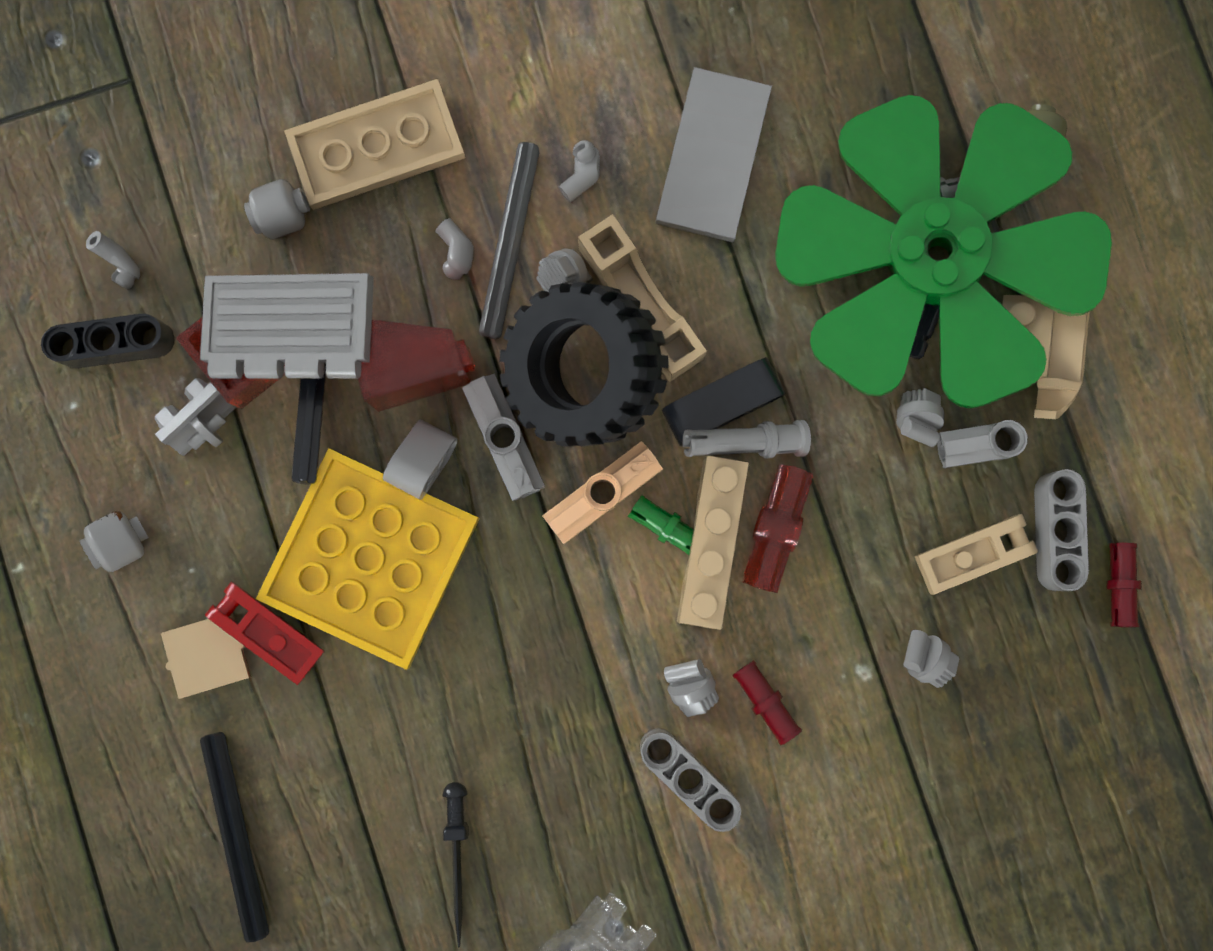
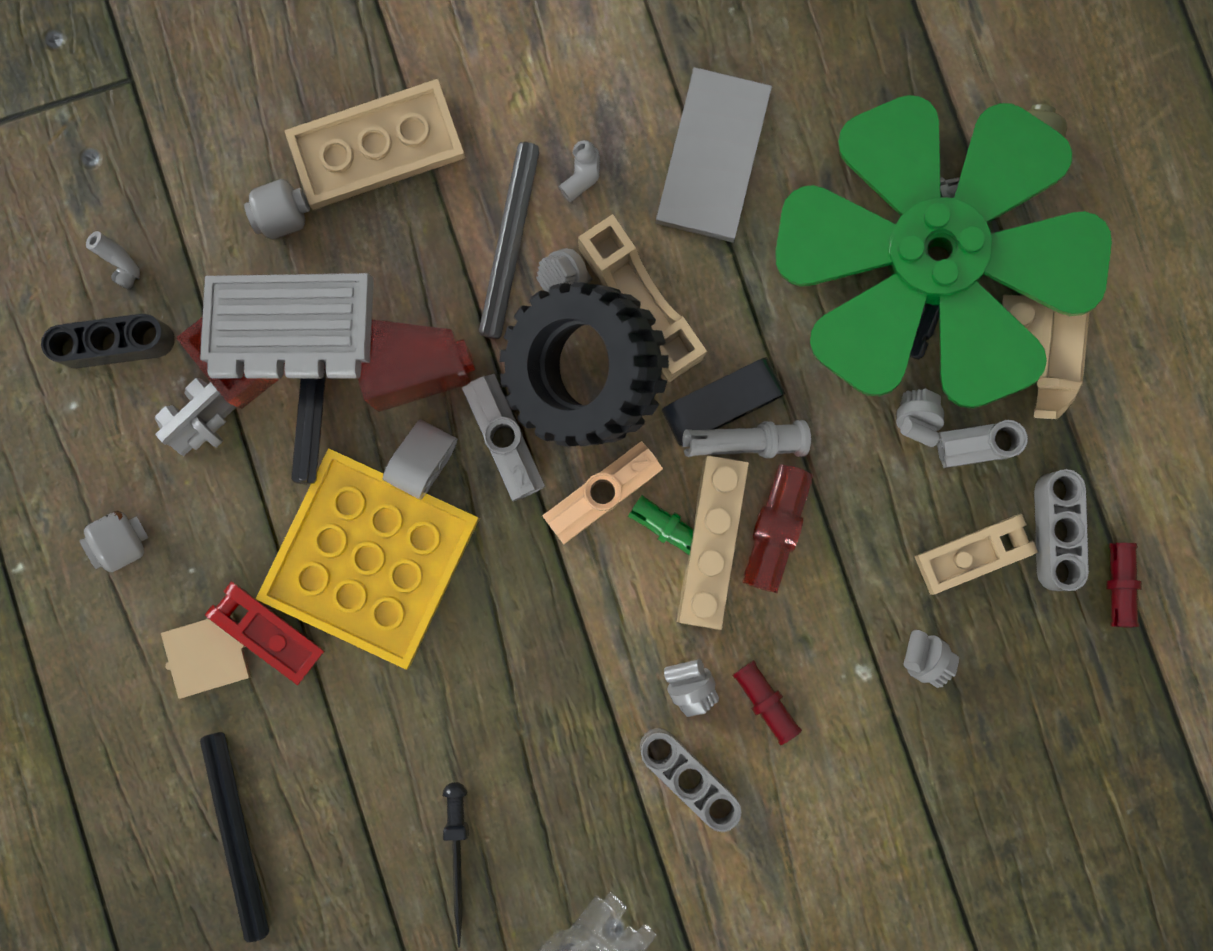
light grey arm [436,218,474,280] -> none

